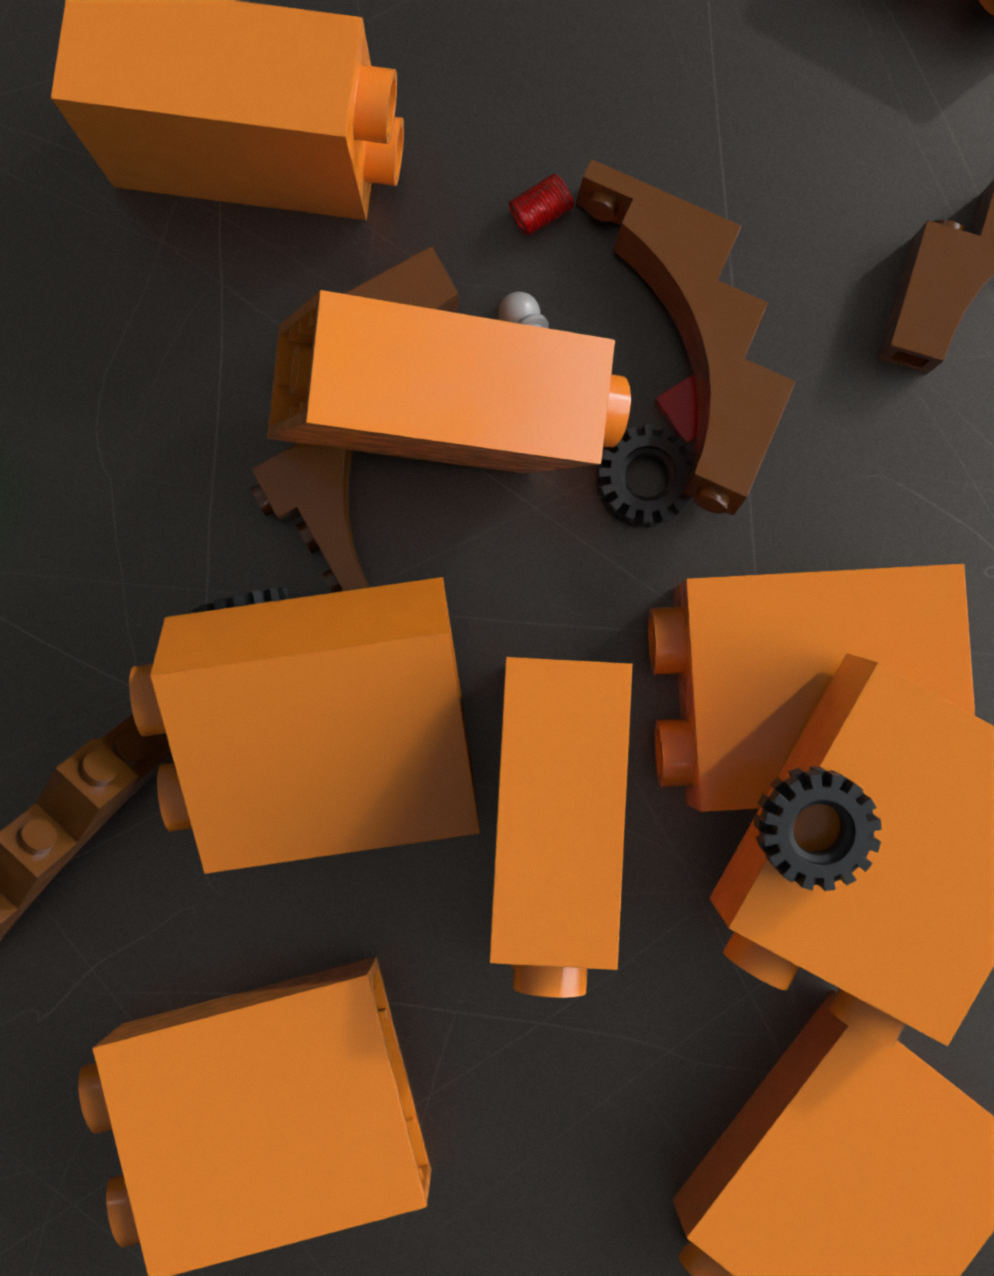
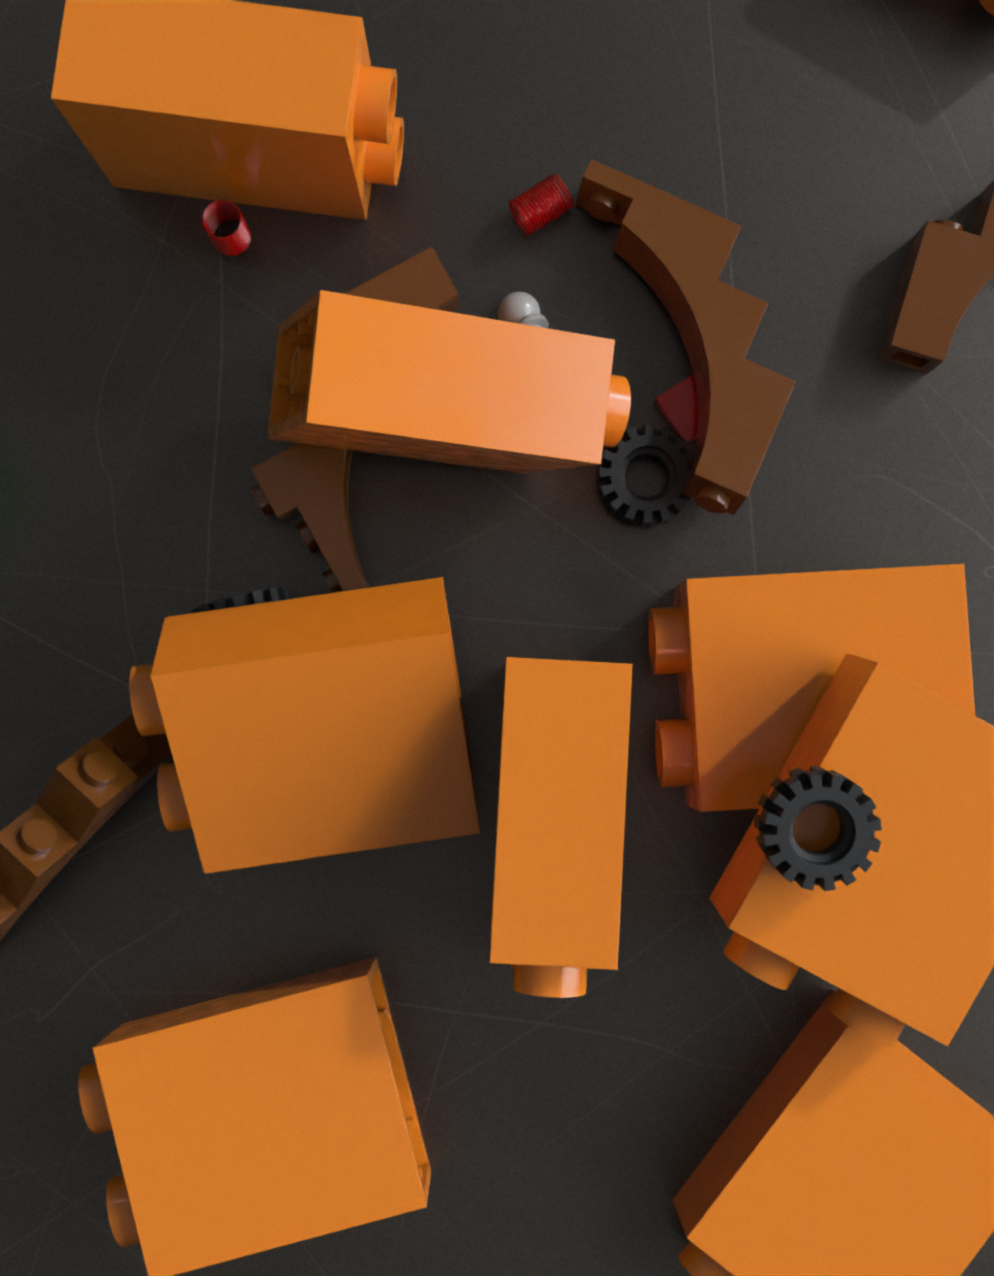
none -> red piece [202,200,251,256]

